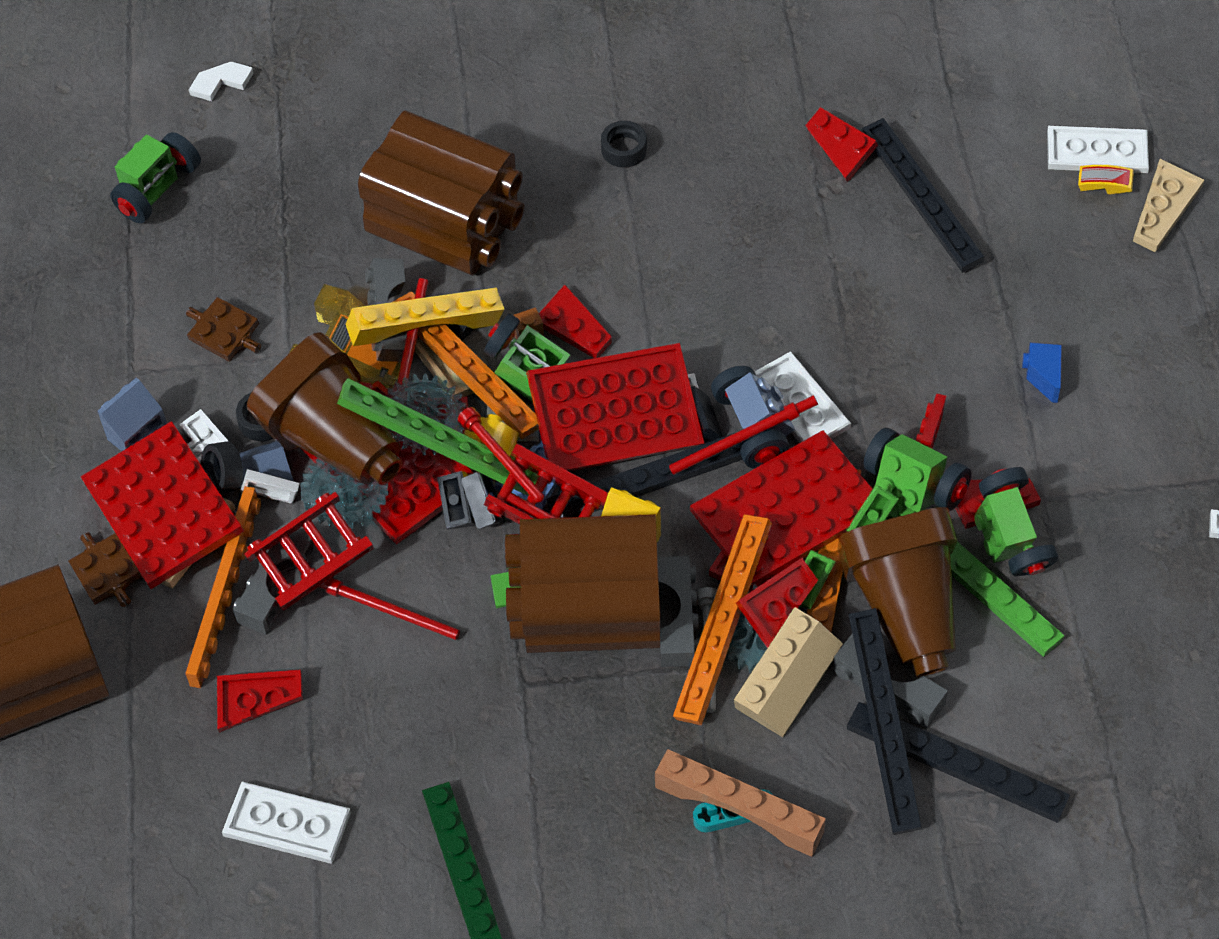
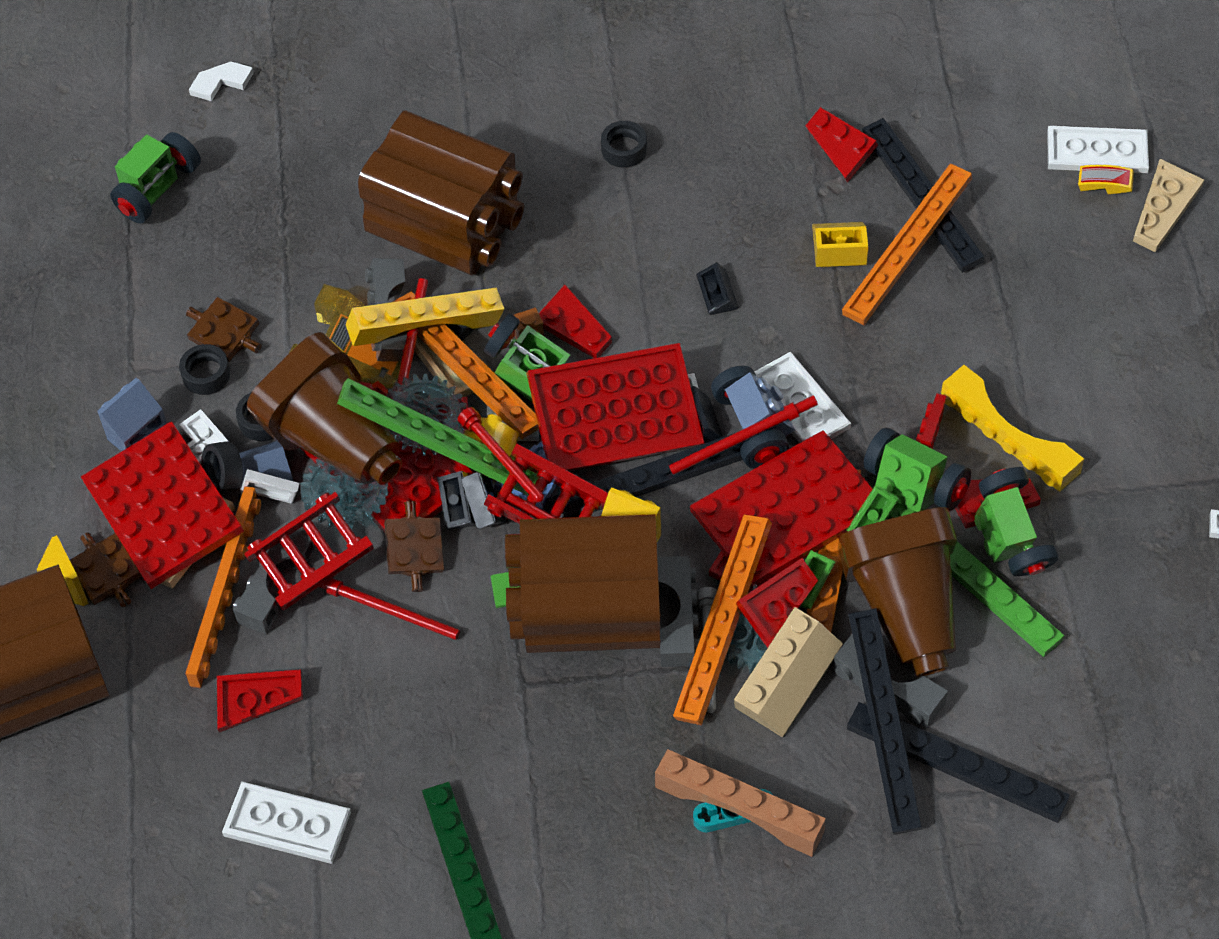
blue slope [1022,343,1061,403] -> none
none -> yellow slope [37,535,89,606]
none -> black tyre [179,344,231,395]
none -> reddish brown plate [384,501,444,592]
none -> black slope [696,262,739,315]
none -> yellow slope [812,222,868,267]
none -> orange plate [842,163,972,325]
none -> yellow arch [941,365,1084,492]

